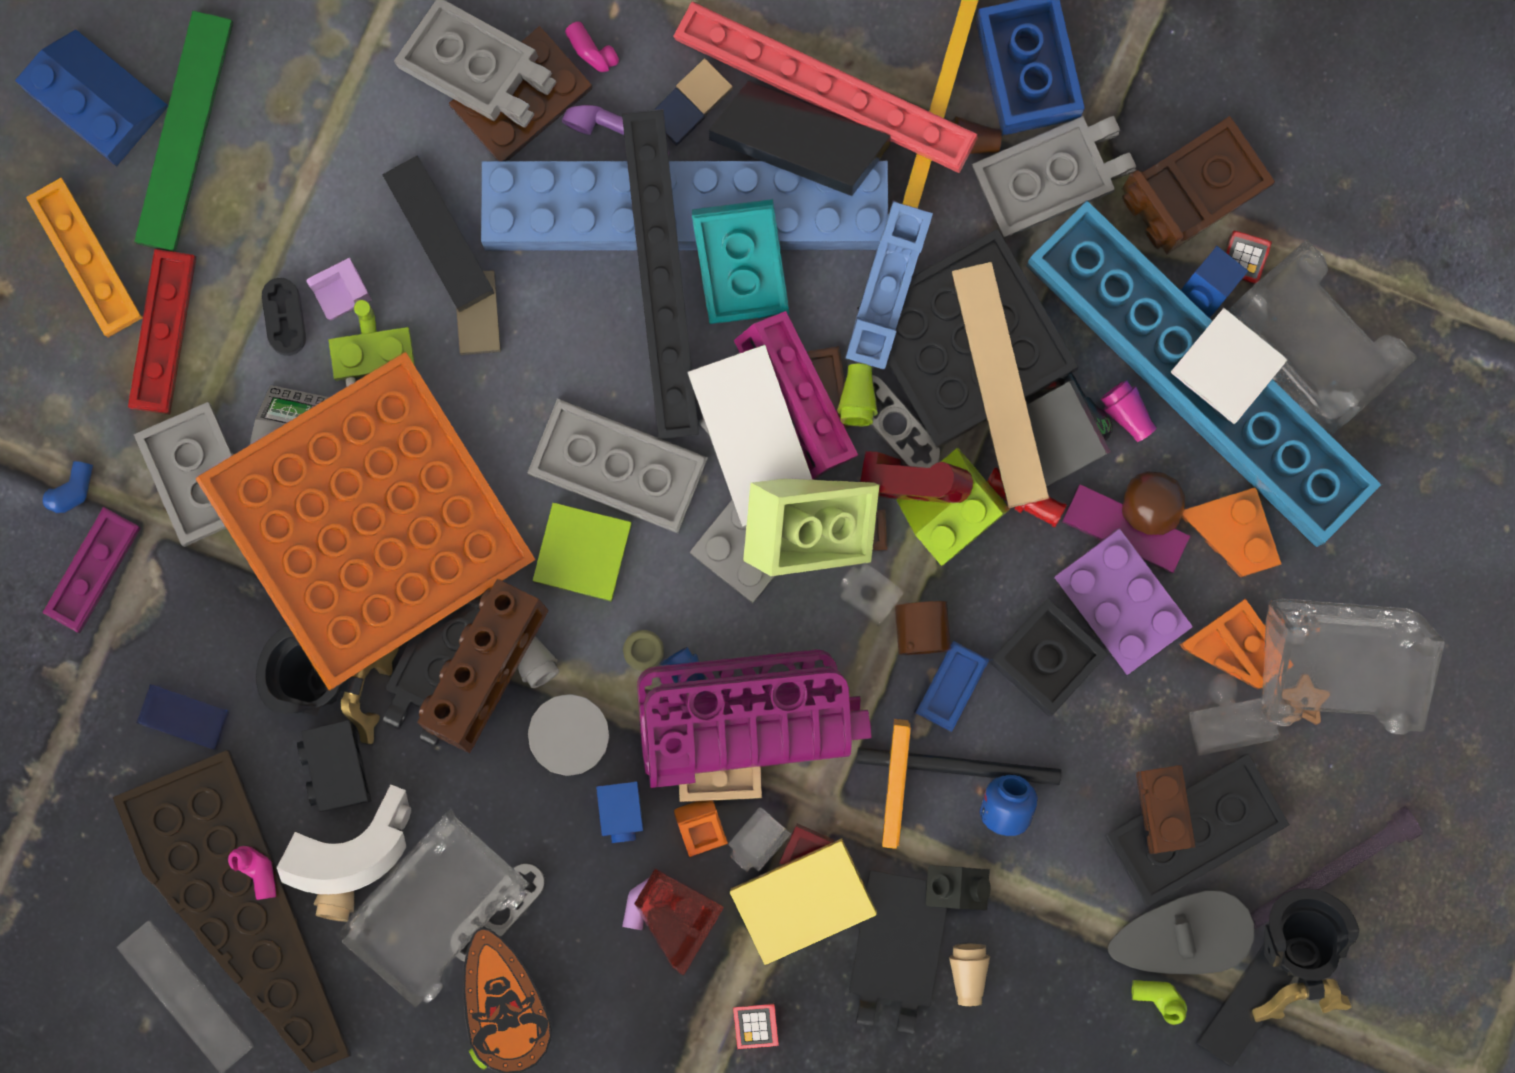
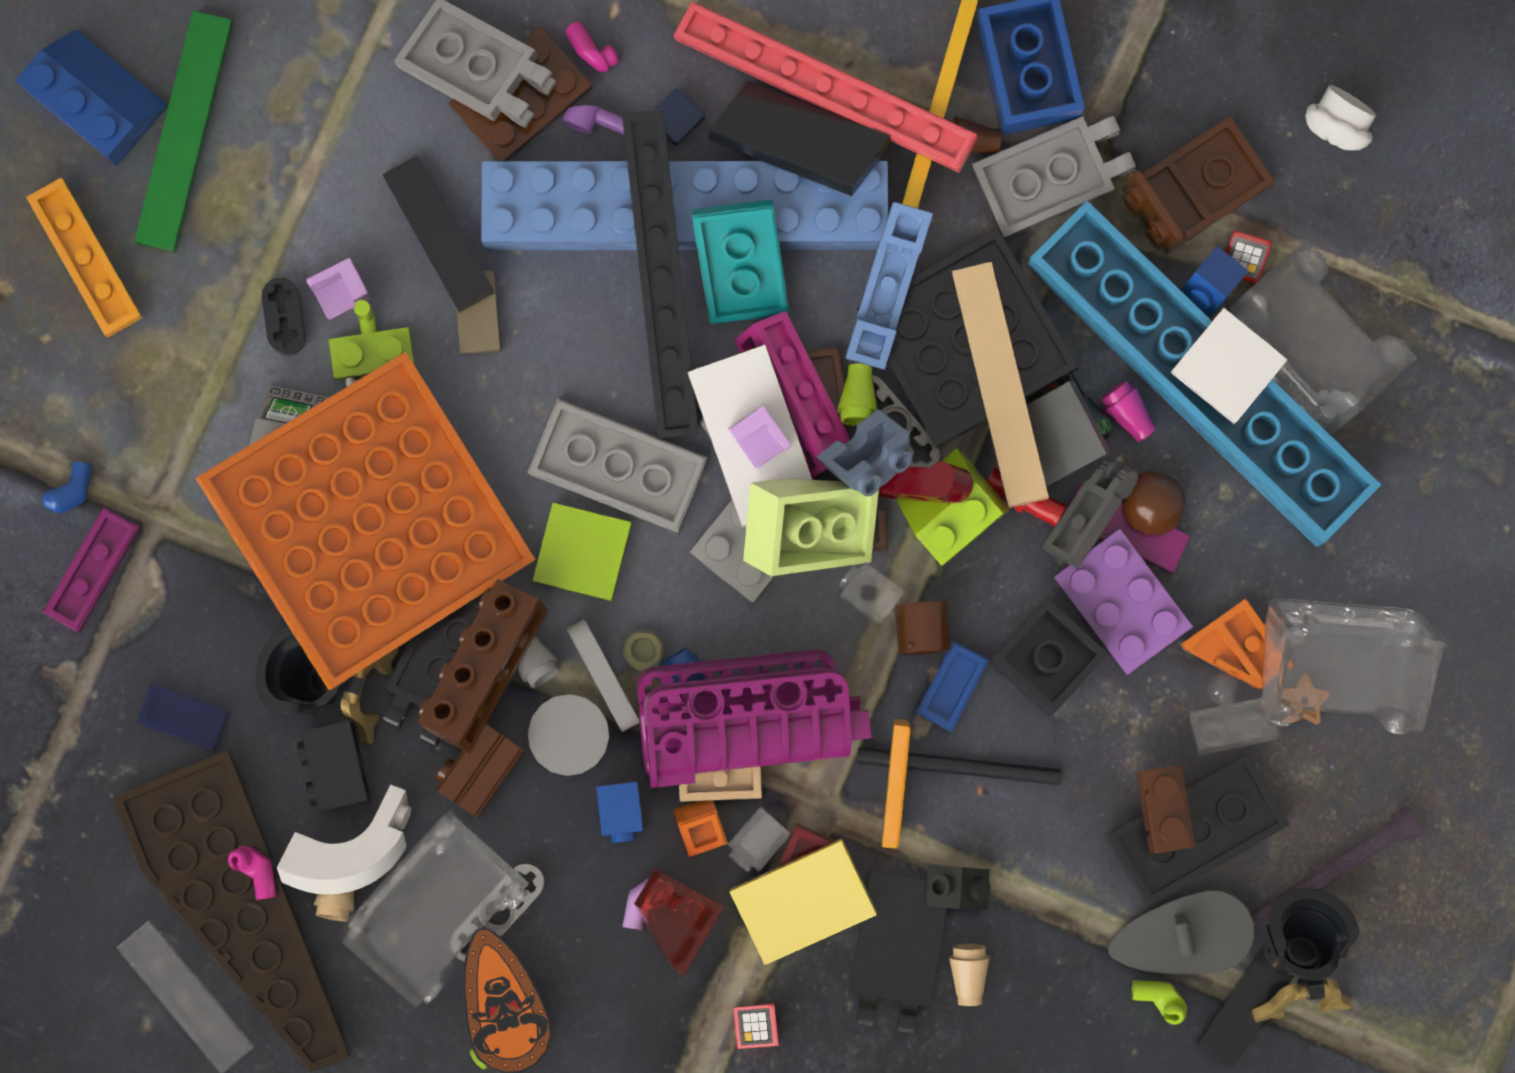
red tile [128,249,197,415] -> none
light grey plate [133,402,233,547] -> none
tan tile [676,58,733,116] -> none
blue head [980,775,1038,836] -> none
orange wing [1182,487,1281,578] -> none
none -> reddish brown brick [435,724,525,818]
none -> light grey beam [566,619,640,732]
none -> lavender panel [728,405,791,468]
none -> sand blue cylinder [816,409,912,497]
none -> dark grey hinge [1043,458,1138,569]
none -> white piece [1305,85,1376,150]

